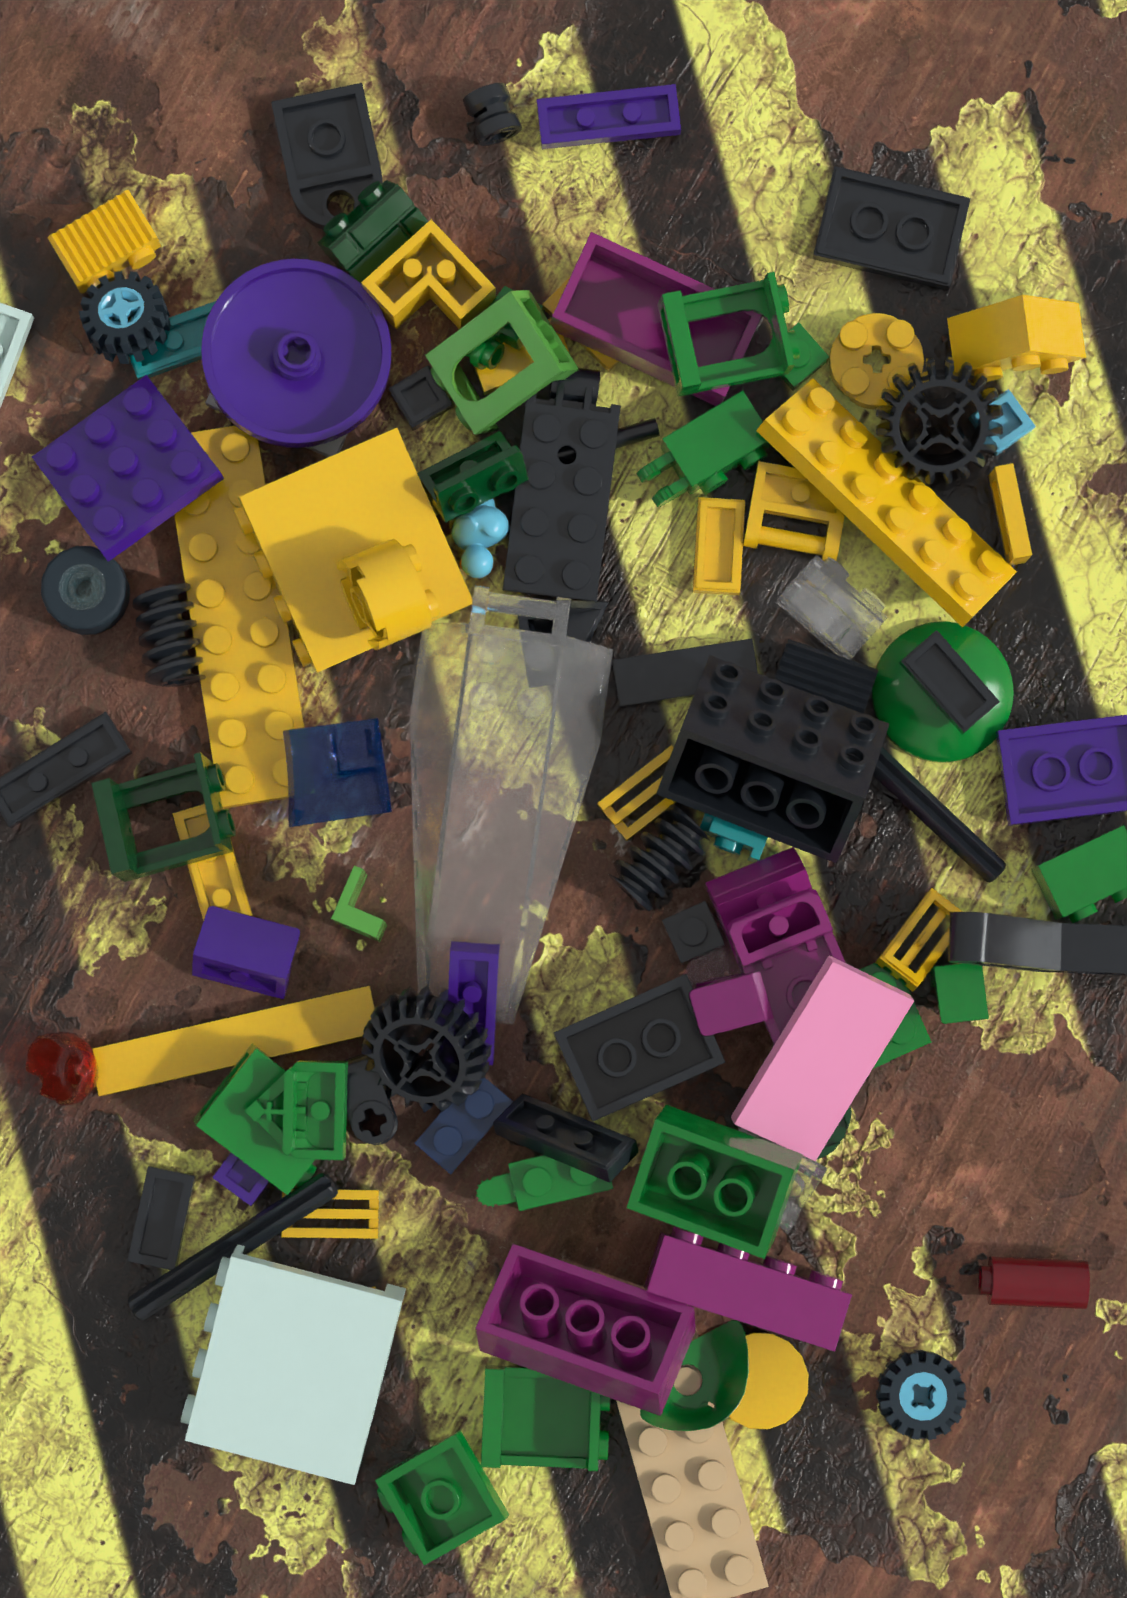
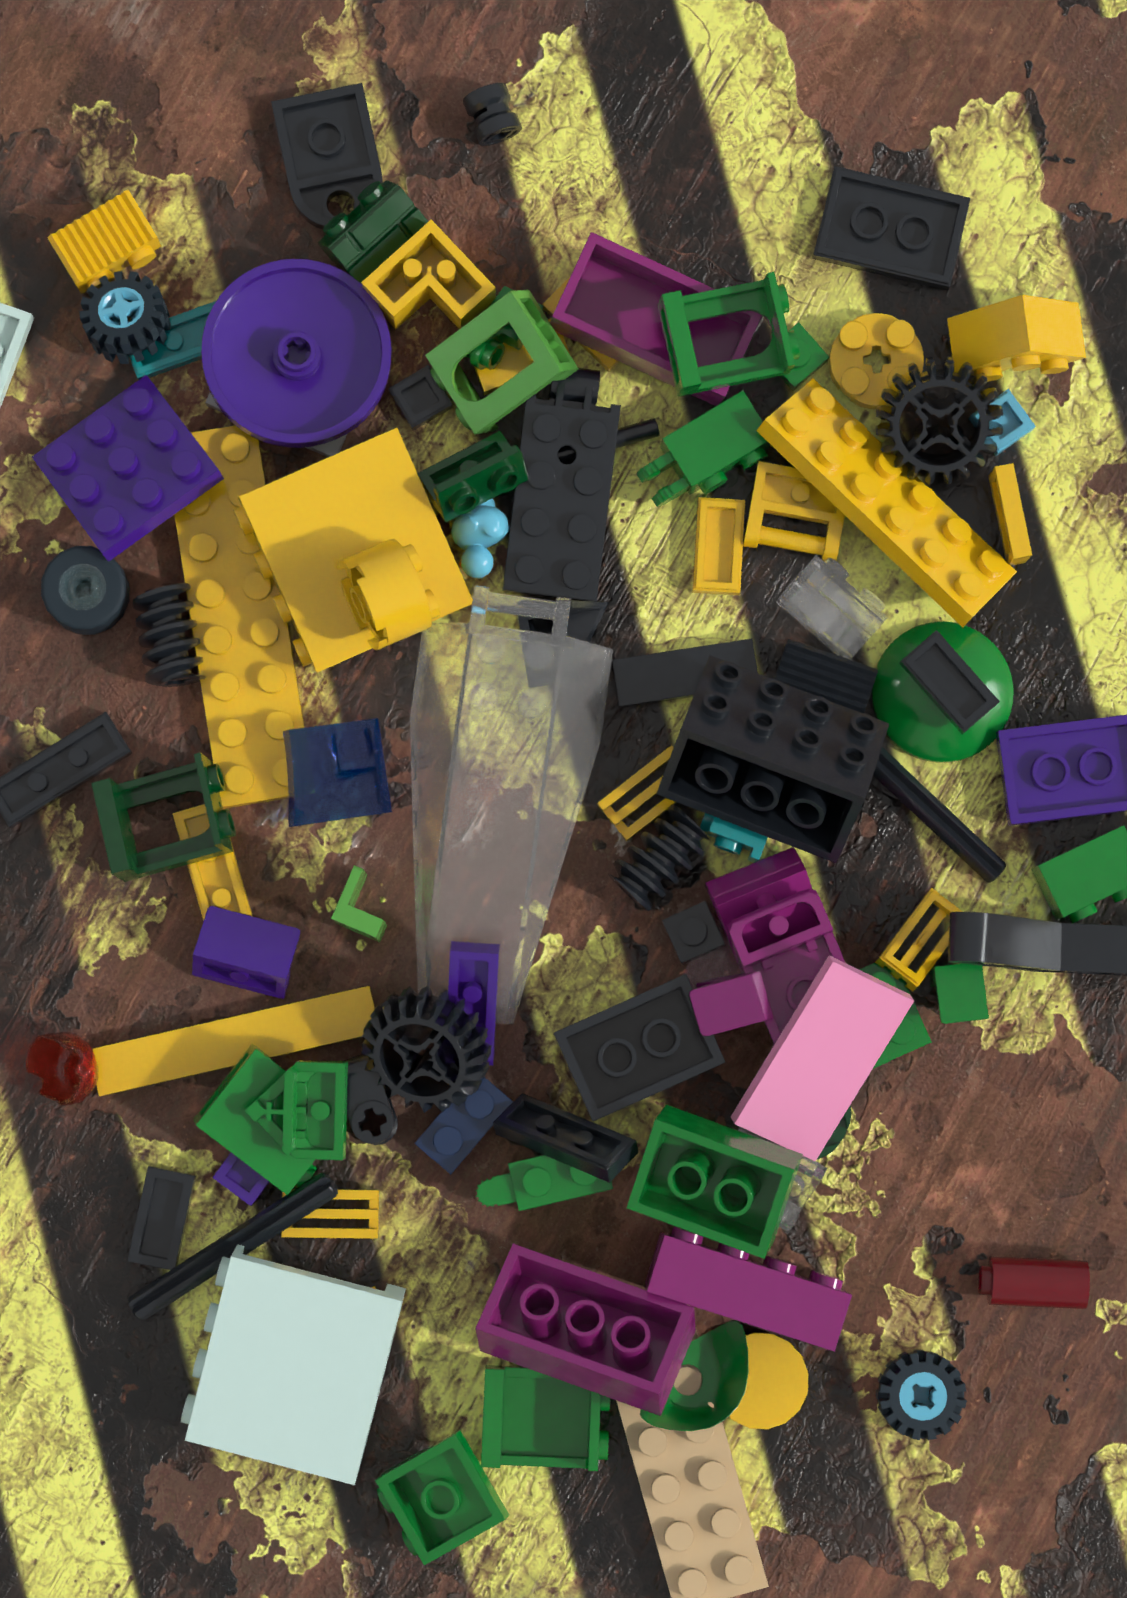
dark purple plate [536,84,681,150] -> none

